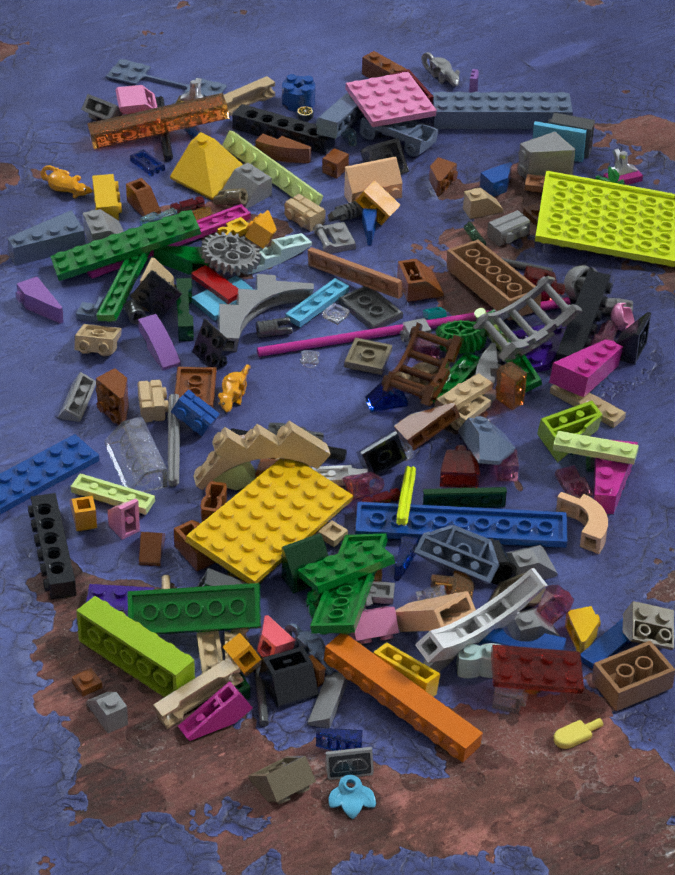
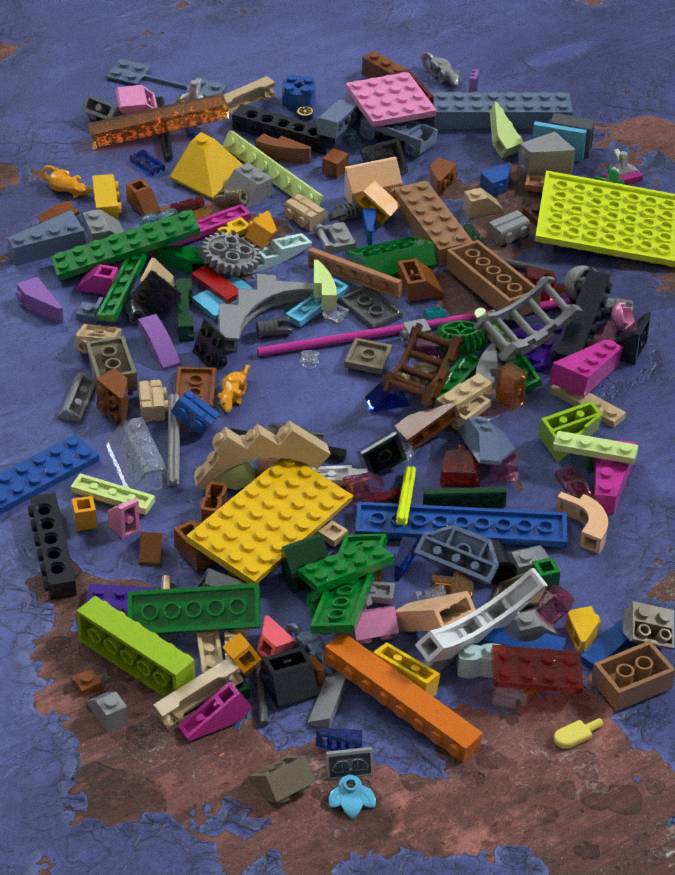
none -> dark orange slope [37,201,80,223]
none -> dark pink slope [77,264,118,296]
none -> dark tan slope [86,336,137,392]
none -> yellowish green slope [314,260,337,310]
none -> green slope [345,236,436,277]
none -> medium nougat brick [393,180,472,267]
none -> yellowish green slope [490,102,523,159]
none -> green brick [532,557,560,593]

